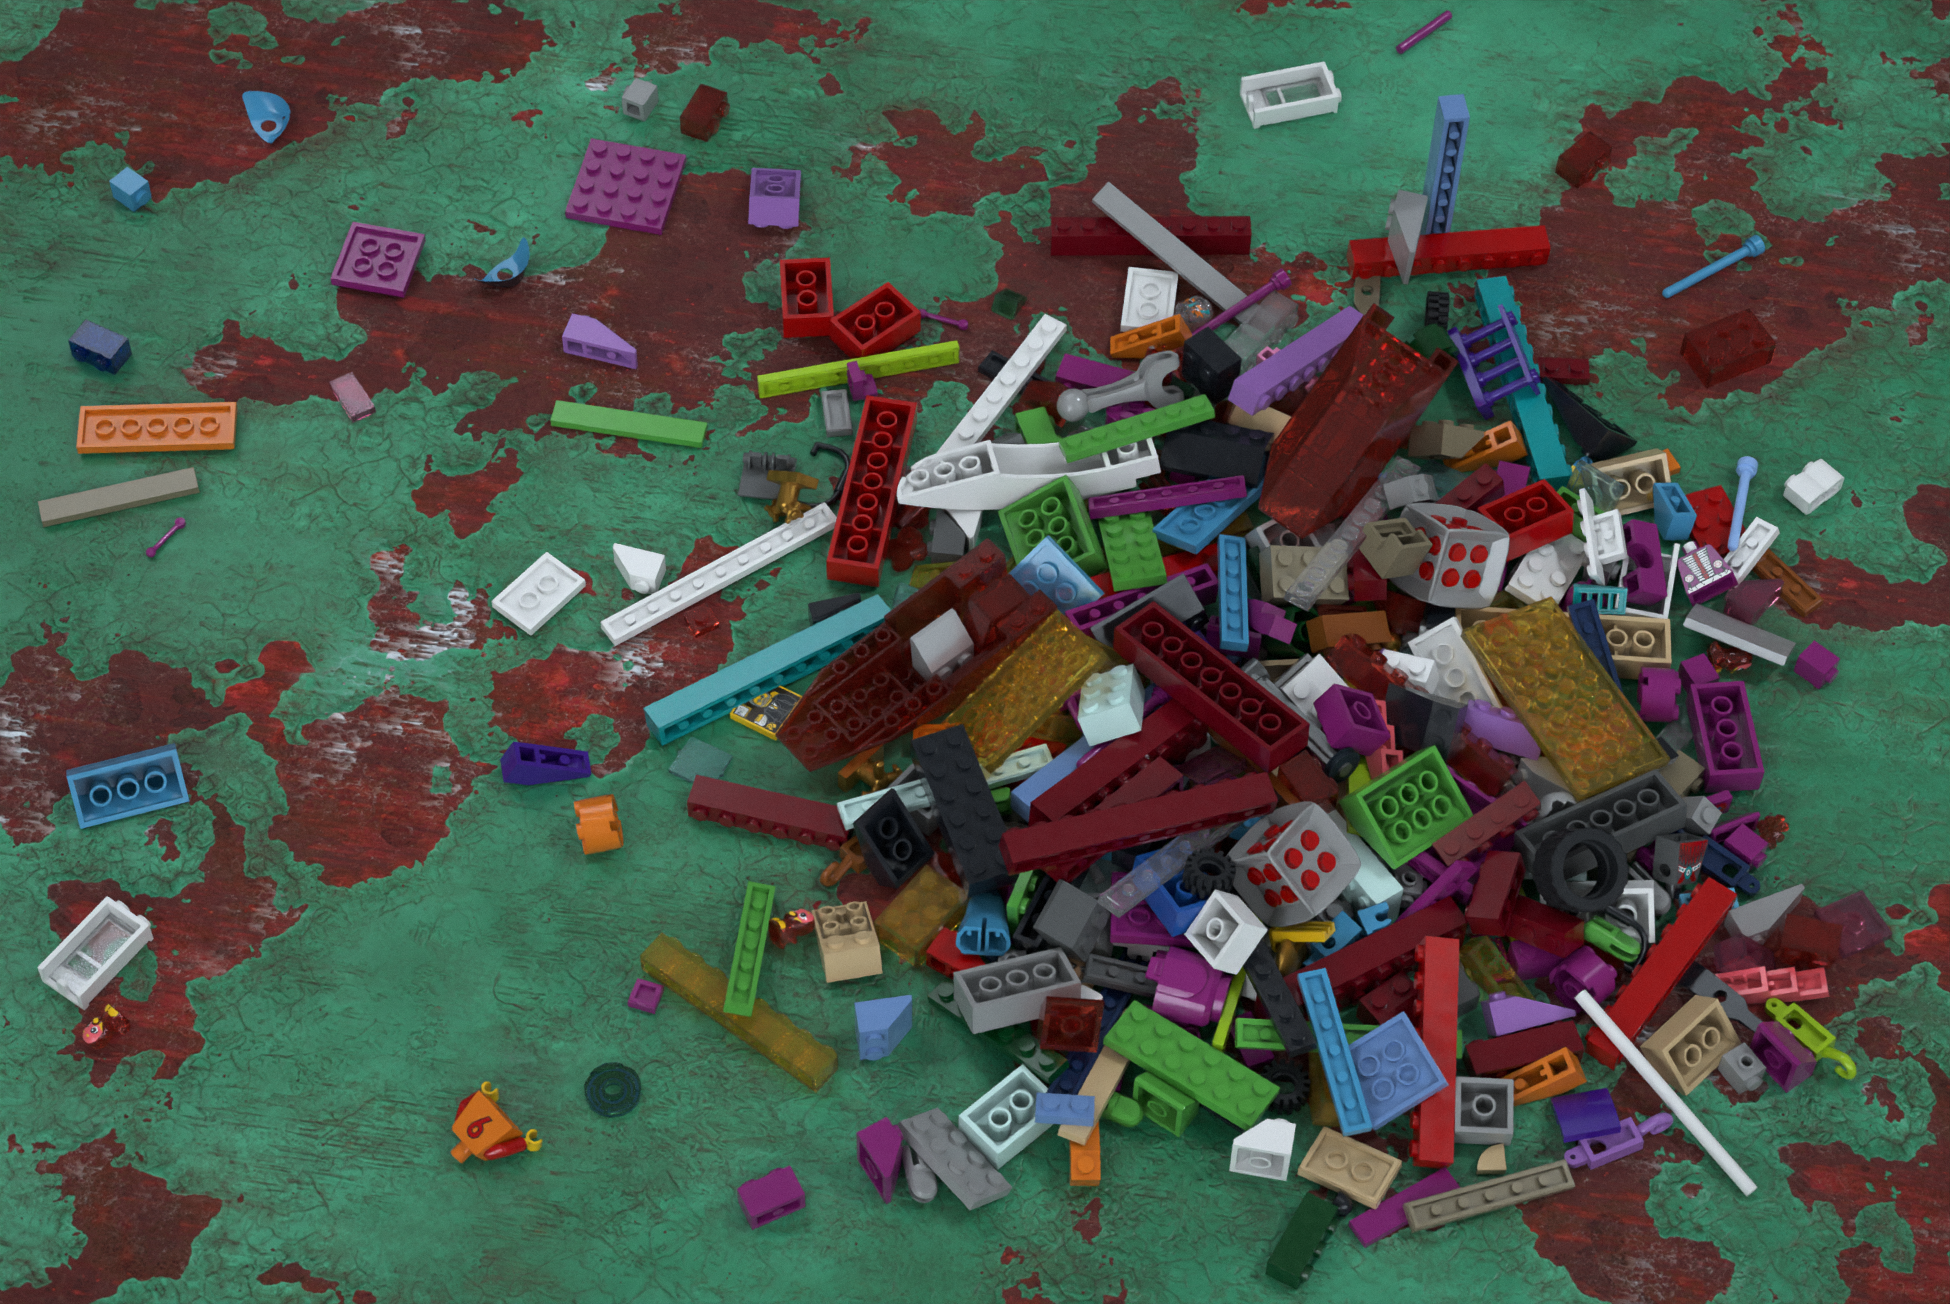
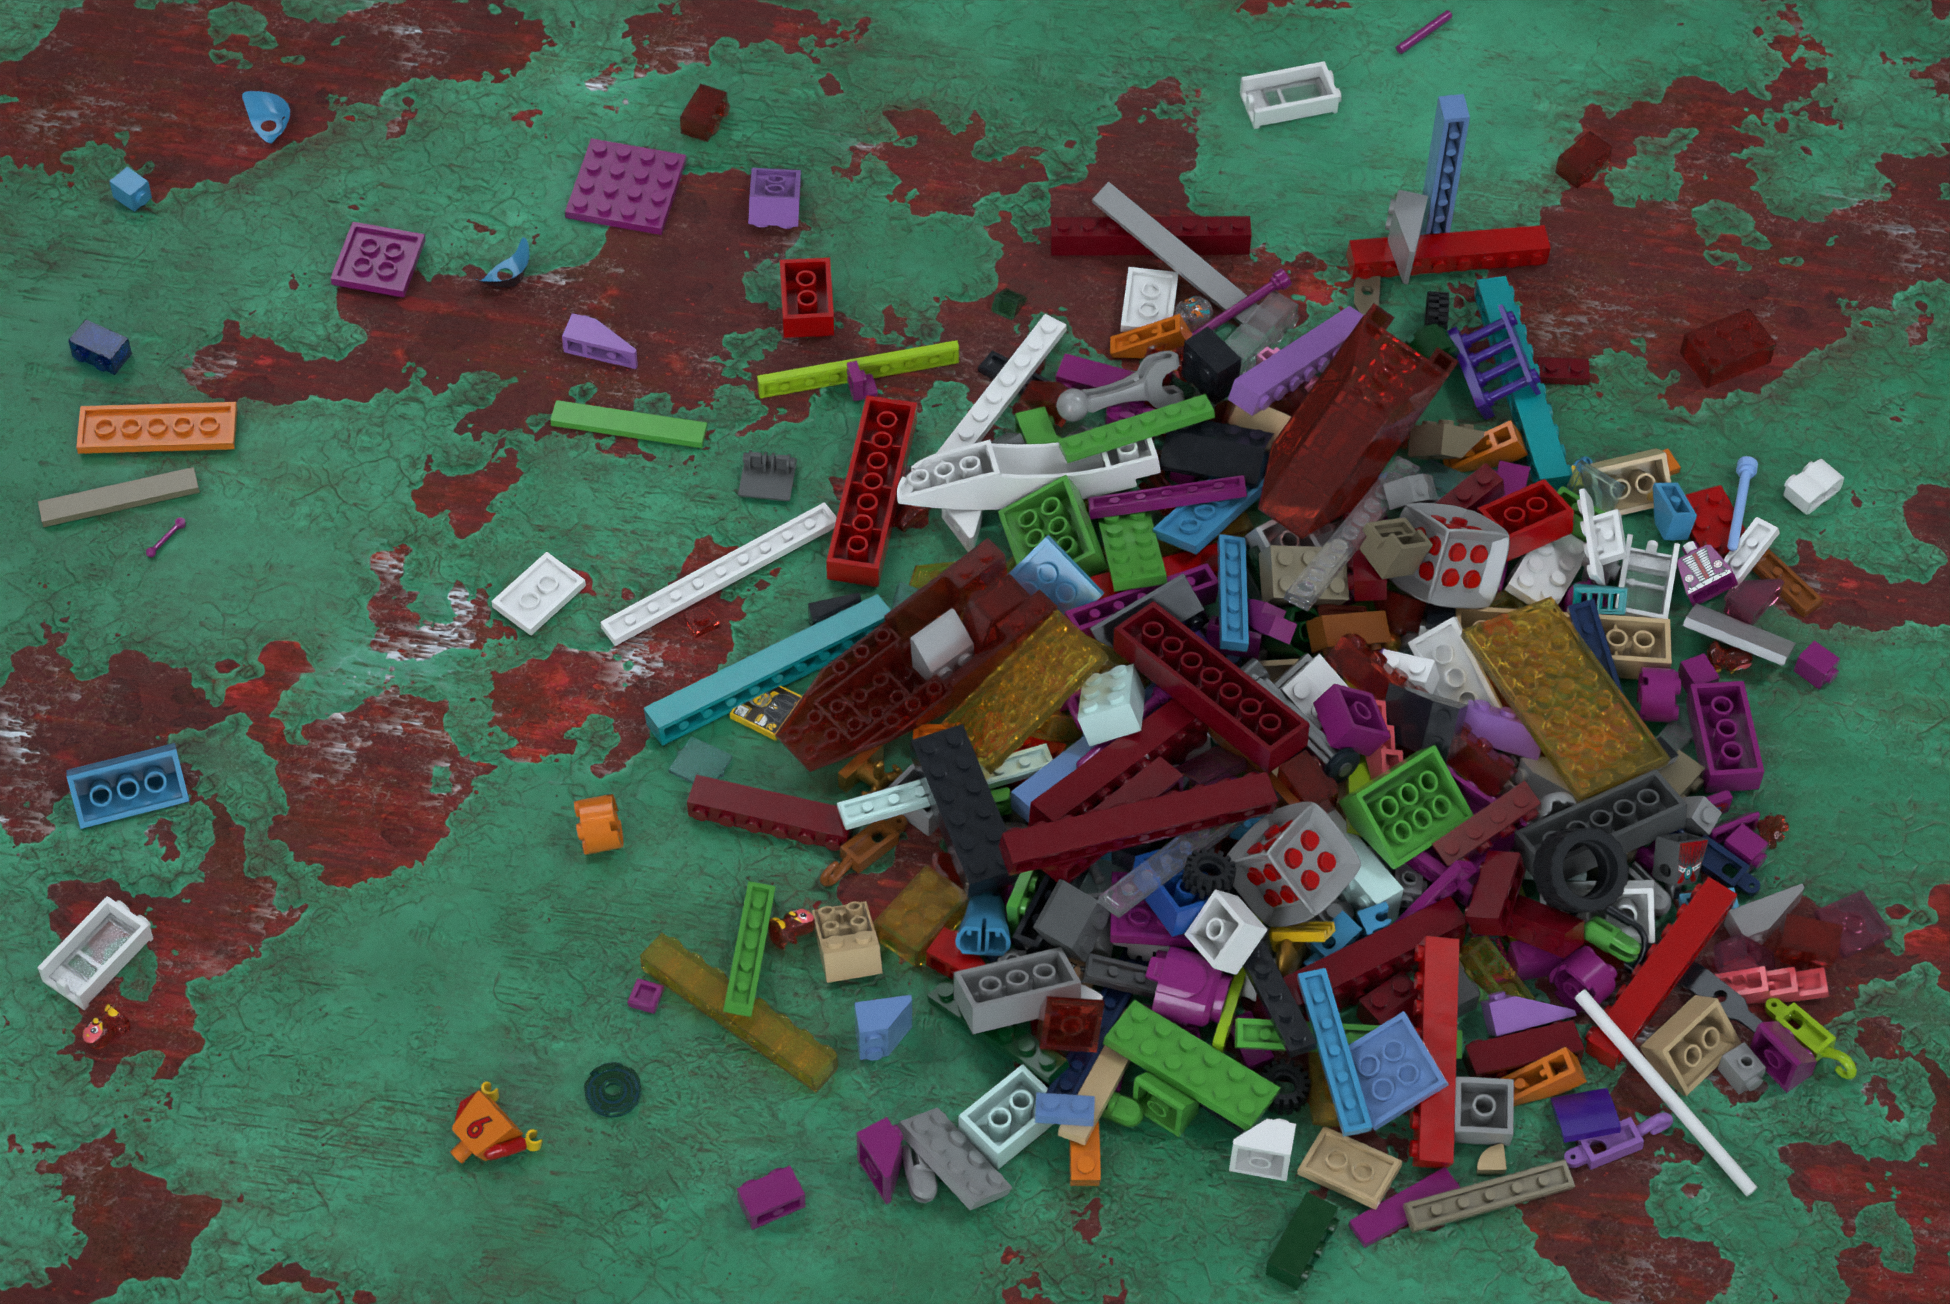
clear pink tile [329,372,376,422] -> none
dark purple slope [500,741,591,785] -> none
white slope [613,543,666,594] -> none
light grey brick [622,78,658,122] -> none
pearl gold piece [764,470,819,524] -> none
black piece [797,442,850,509] -> none
light grey tile [821,389,852,437] -> none
red brick [829,282,921,359] -> none
black slope [853,788,935,889] -> none
clear red plate [885,527,928,572] -> none
magenta hinge [919,309,968,330] -> none
dark grey slope [927,510,966,570] -> none
black hinge [1332,1191,1353,1217] -> none
black wedge [1543,376,1637,460] -> none
magenta arch [1622,519,1668,606] -> none
dark azure piece [1662,235,1765,298] -> none

